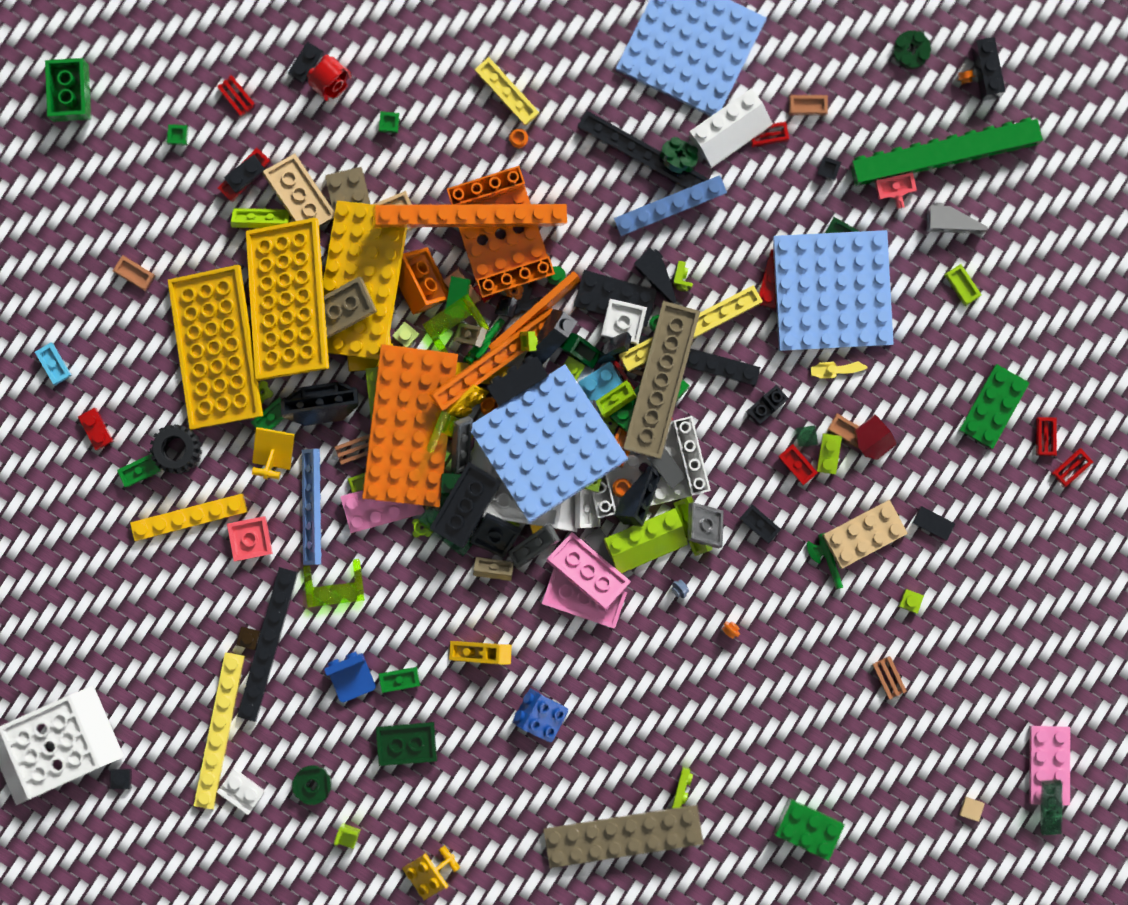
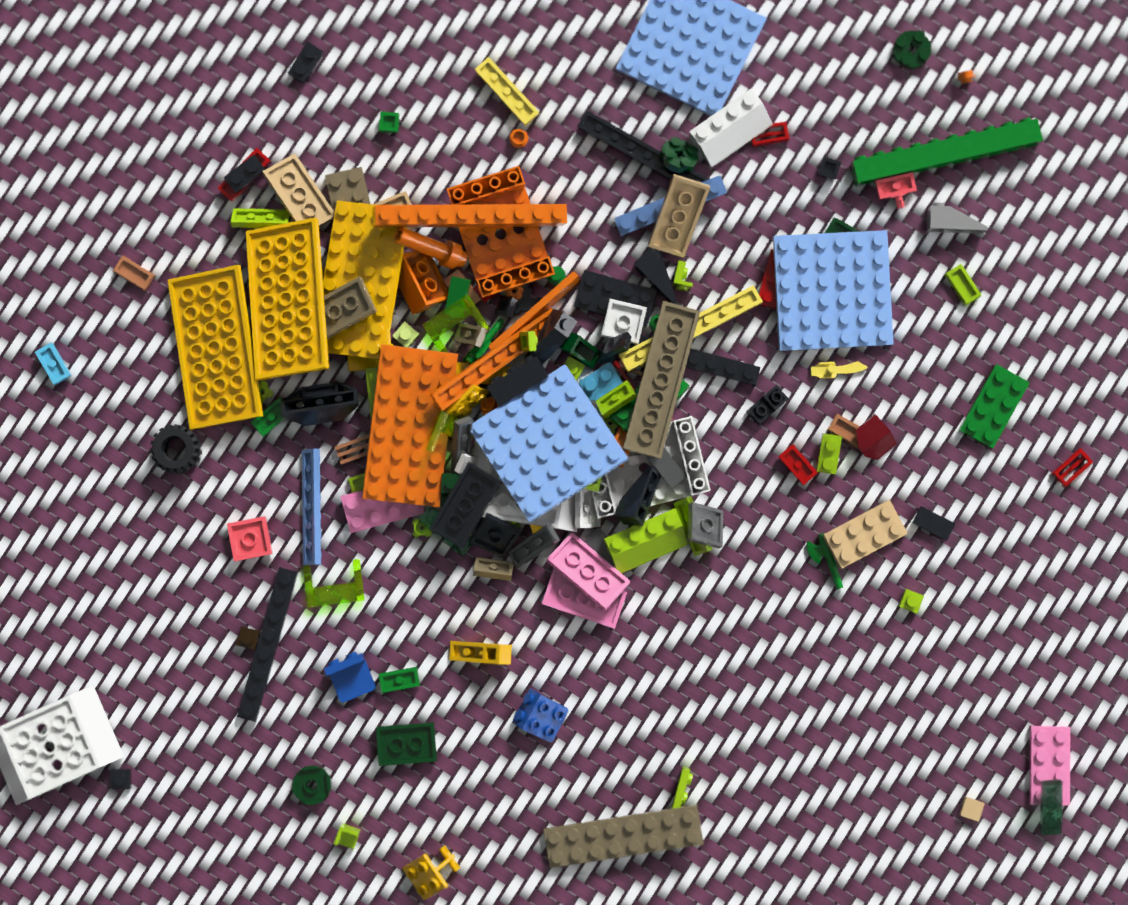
green brick [45,58,91,122] -> none
red plate [78,408,114,451] -> none
green plate [117,454,161,488] -> none
yellow plate [130,494,248,541] -> none
green plate [167,124,189,146] -> none
light yellow plate [194,652,245,810] -> none
red tile [217,75,256,117] -> none
white plate [217,769,266,815] -> none
yellow plate [252,427,295,480] -> none
red brick [307,54,352,101] -> none
orange plate [612,478,631,498] -> none
sand blue plate [672,580,689,598] -> none
orange plate [722,621,740,639] -> none
black plate [739,504,781,544] -> none
green brick [773,797,845,861] -> none
nougat tile [789,95,828,115] -> none
clear green plate [795,425,818,447] -> none
nougat tile [872,656,907,700] -> none
black brick [971,37,1006,101] -> none
red tile [1036,417,1057,456] -> none
none -> orange piece [394,226,468,269]
none -> white tile [455,453,479,474]
none -> tan plate [648,174,710,258]

